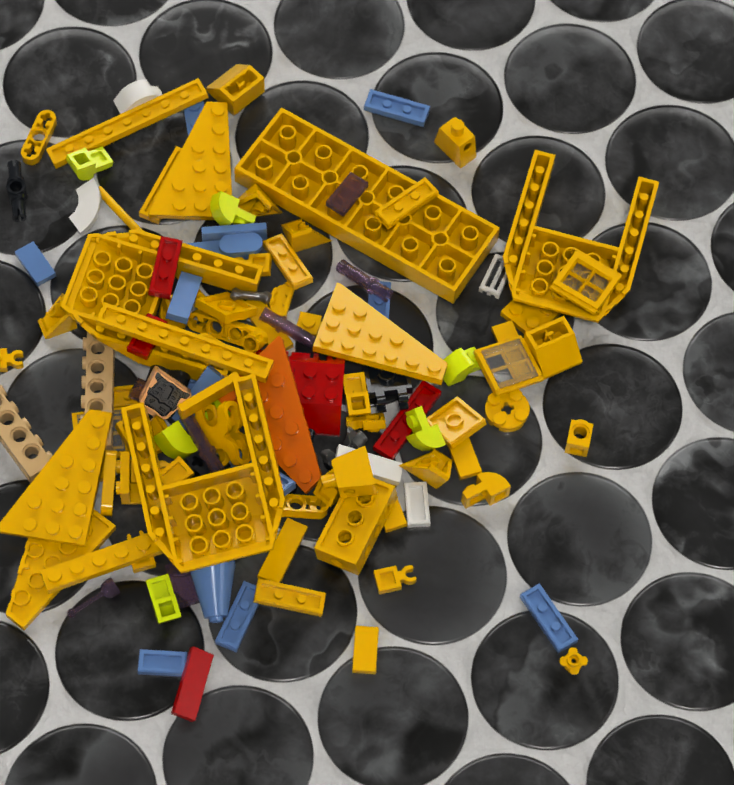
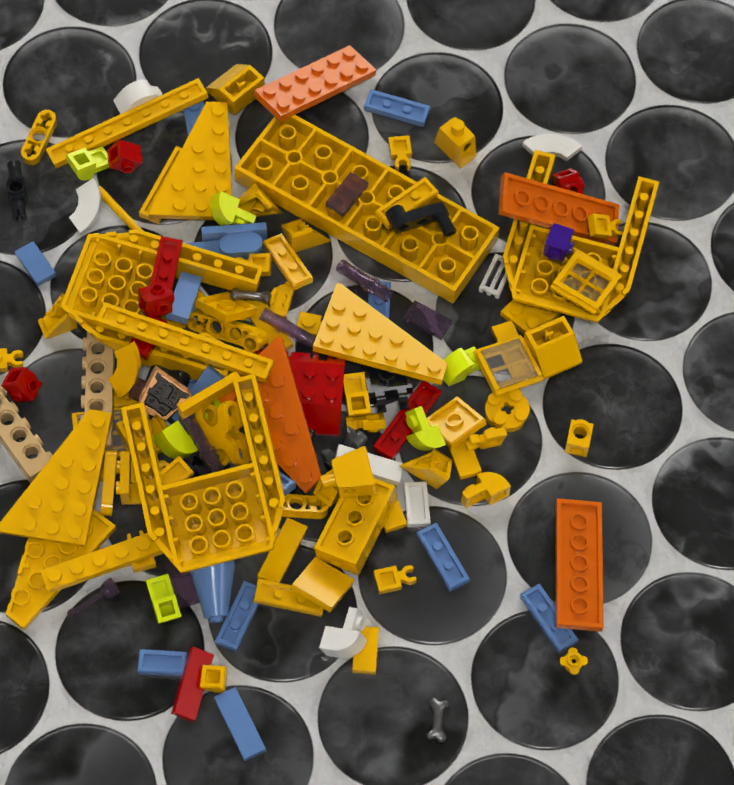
none -> red brick [1,367,42,403]
none -> red brick [107,139,142,174]
none -> yellow tile [108,341,141,398]
none -> red brick [138,282,175,318]
none -> yellow slope [200,665,228,693]
none -> medium blue tile [214,687,266,761]
none -> orange plate [254,45,376,122]
none -> yellow tile [291,557,354,612]
none -> white brick [319,607,367,658]
none -> black beam [385,202,457,238]
none -> yellow plate [388,135,412,172]
none -> clear purple tile [403,300,452,340]
none -> medium blue tile [416,522,470,592]
none -> flat silver piece [426,697,449,742]
none -> yellow plate [465,427,508,451]
none -> orange plate [498,172,619,246]
none -> white tile [522,134,582,161]
none -> dark purple brick [543,223,574,262]
none -> red brick [551,168,584,194]
none -> orange plate [555,498,604,632]
none -> yellow plate [587,213,623,239]

